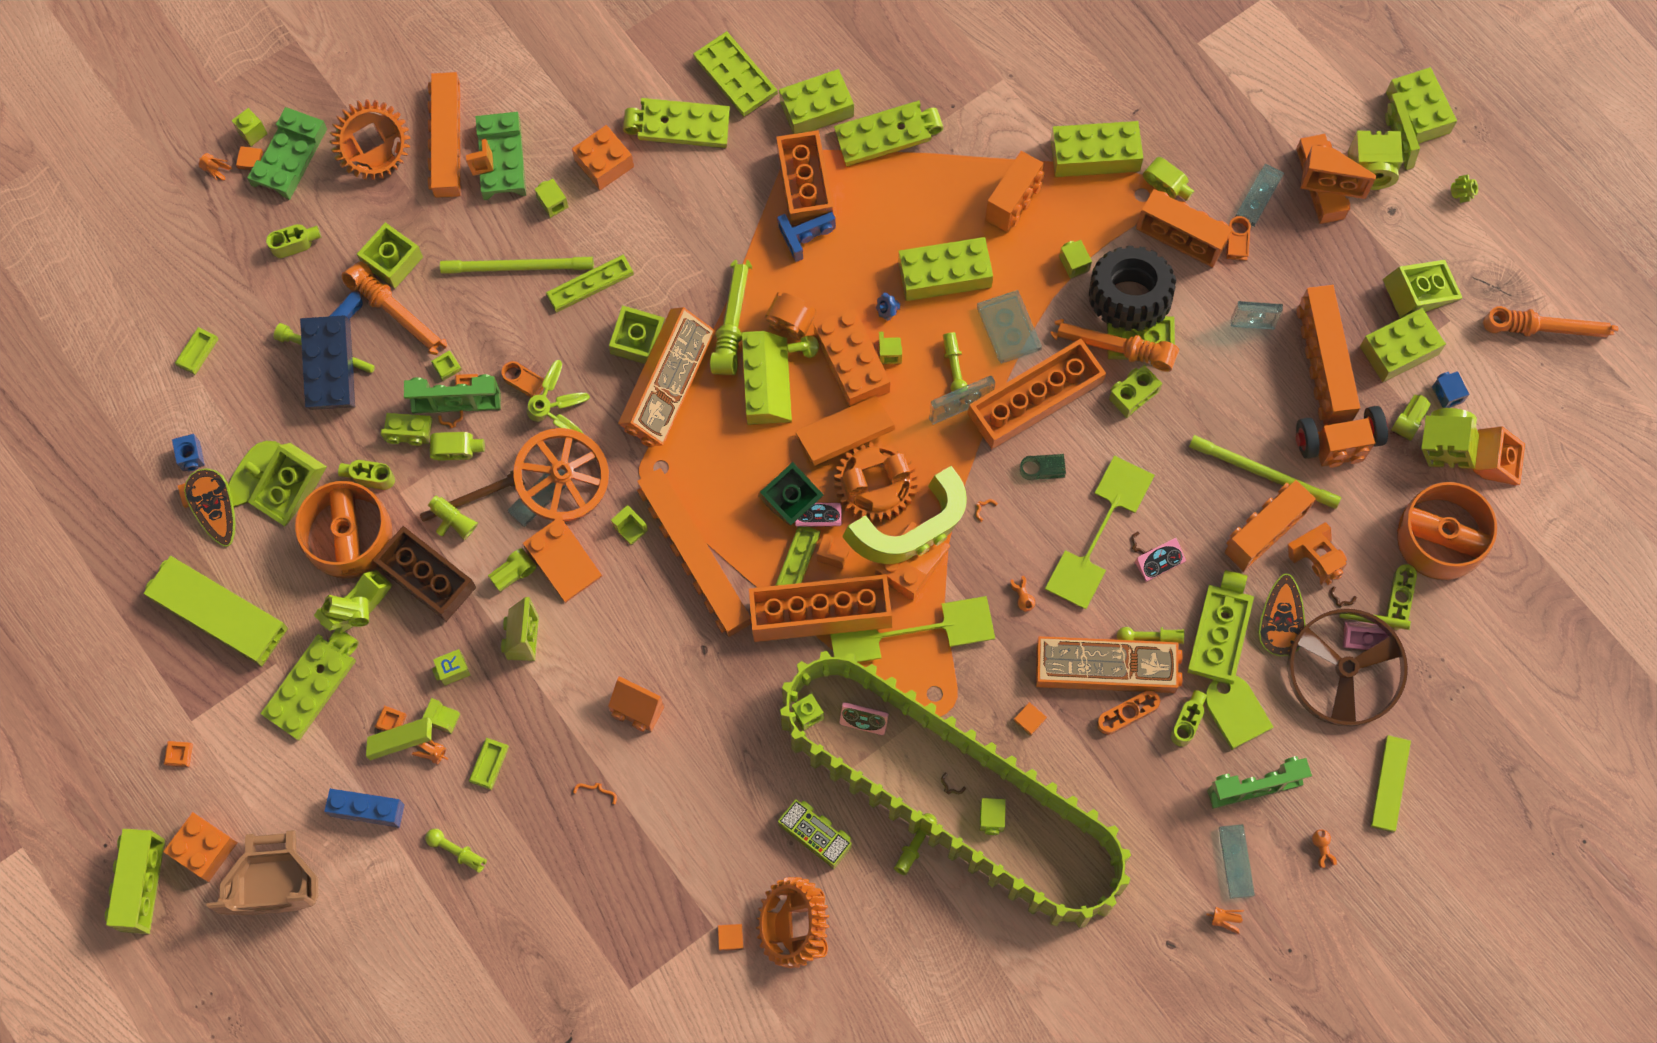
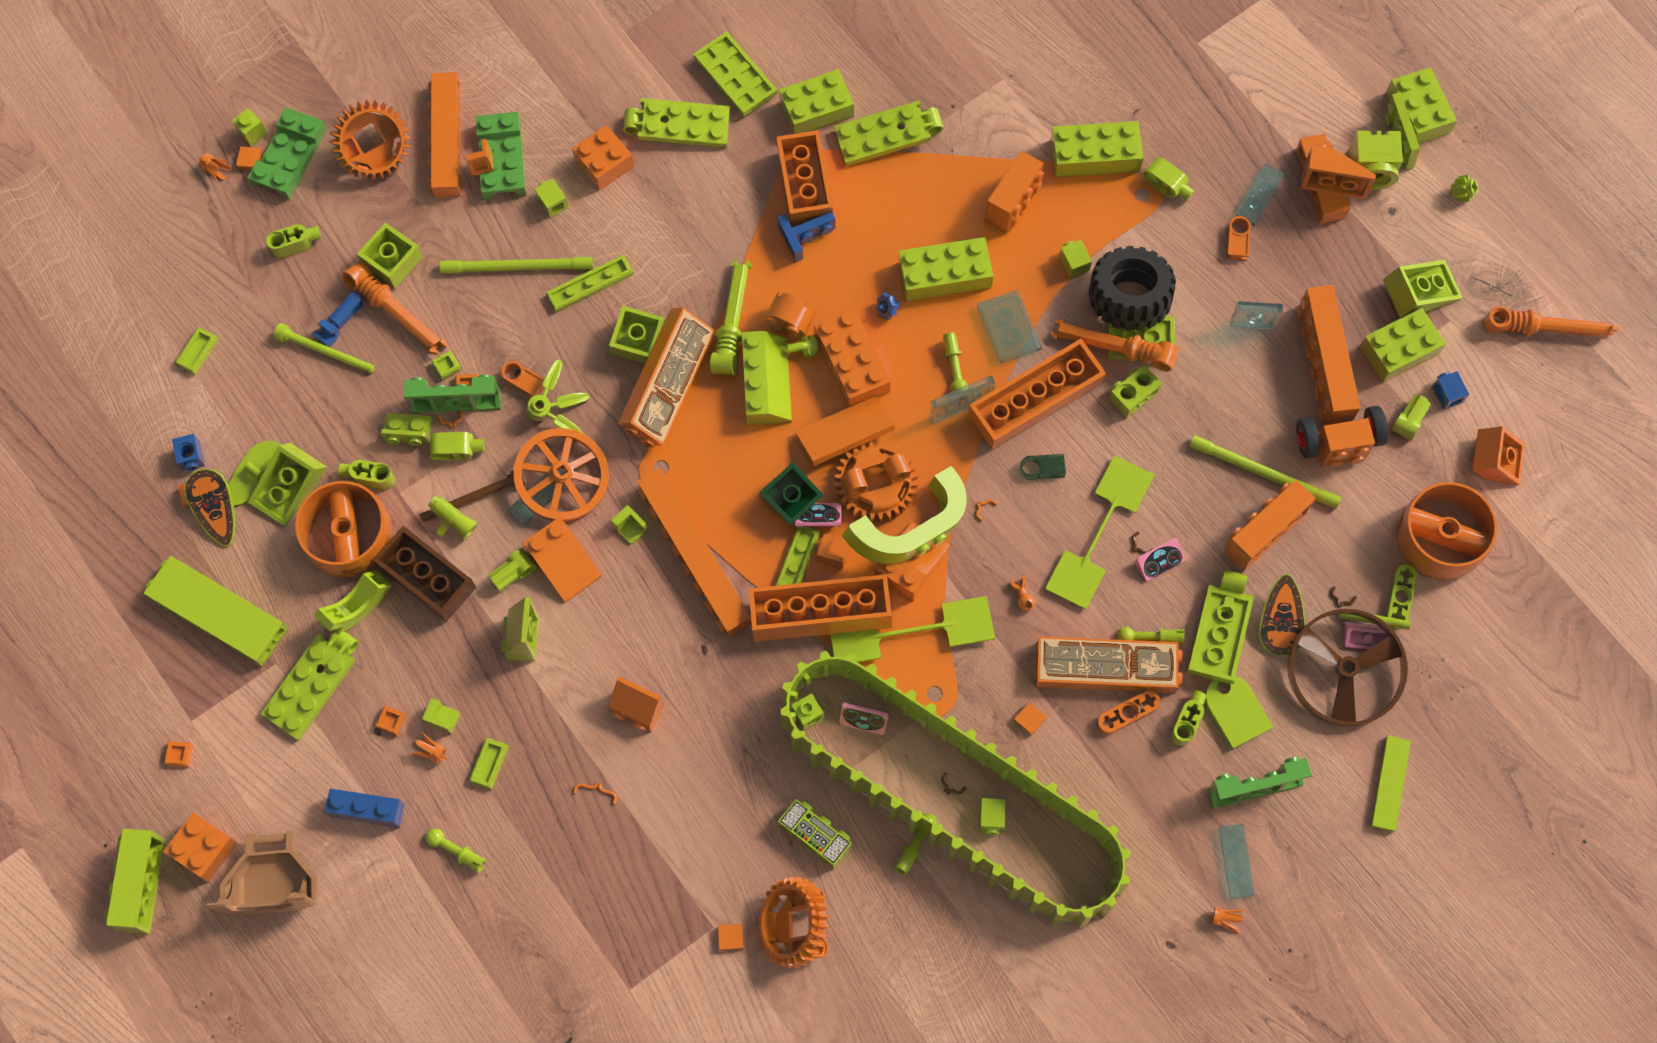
dark blue brick [300,315,355,410] -> none
lime piece [322,595,369,627] -> none
lime tile [366,717,432,760] -> none
lime brick [432,649,471,686] -> none
lime panel [879,332,902,364] -> none
orange brick [1136,189,1233,268] -> none
orange tile [1288,522,1347,585] -> none
orange arm [1312,829,1337,868] -> none
lime piece [1421,408,1479,469] -> none

